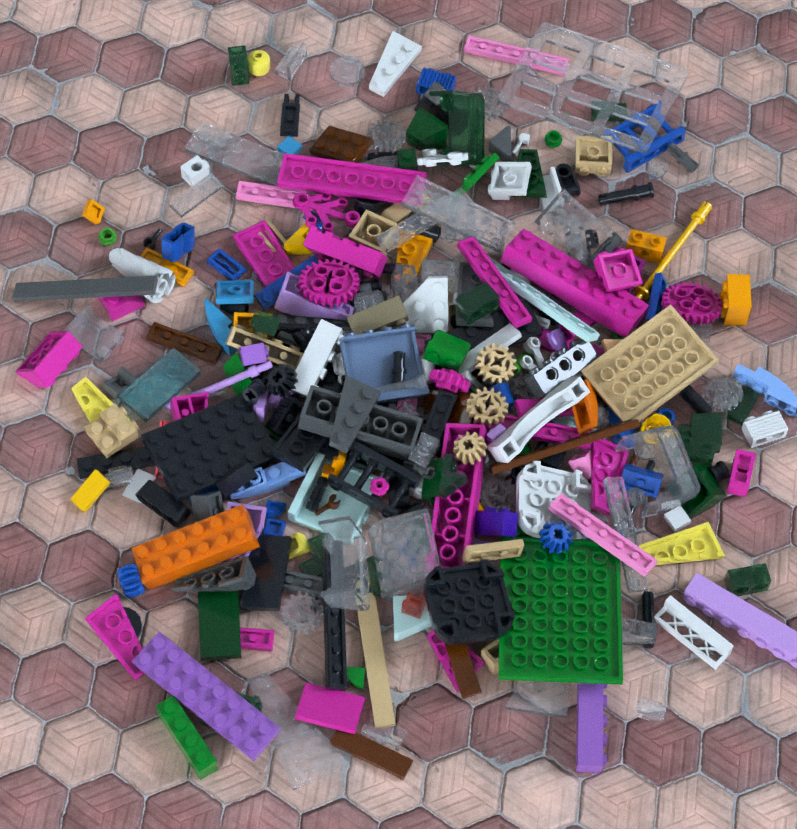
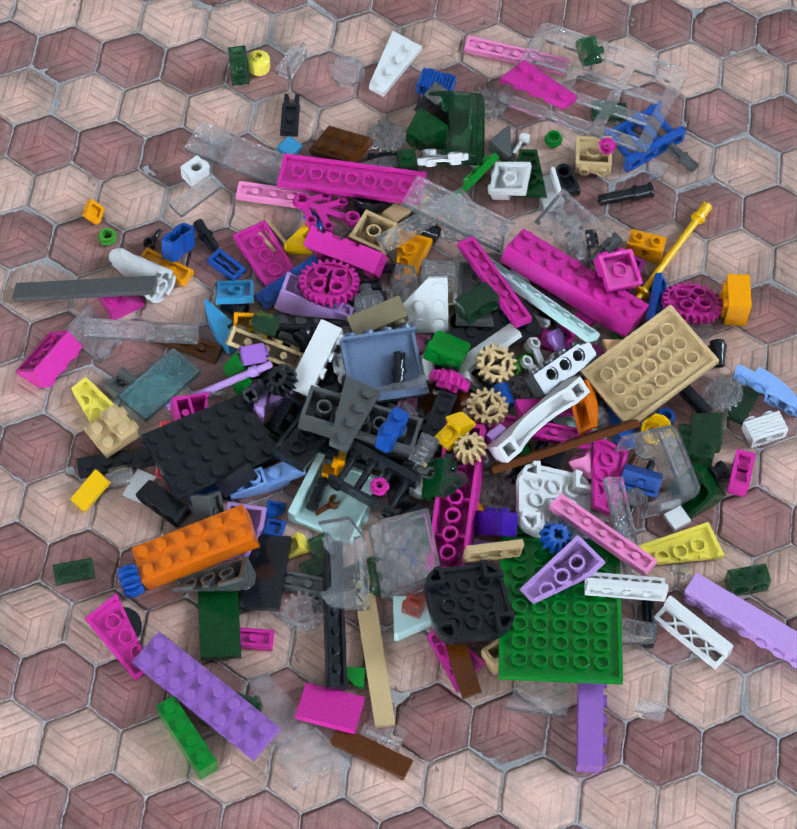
none -> clear green plate [53,557,96,586]
none -> clear plate [84,318,199,344]
none -> black axle [193,219,219,252]
none -> blue brick [375,407,409,453]
none -> yellow slope [434,412,476,452]
none -> dark pink wing [500,60,577,110]
none -> lavender wedge [519,535,606,604]
none -> clear green brick [575,35,605,67]
none -> white fence [584,572,668,602]
none -> dark pink plate [599,137,616,155]
none -> clear tile [670,565,693,581]
none -> black cone [708,339,727,368]

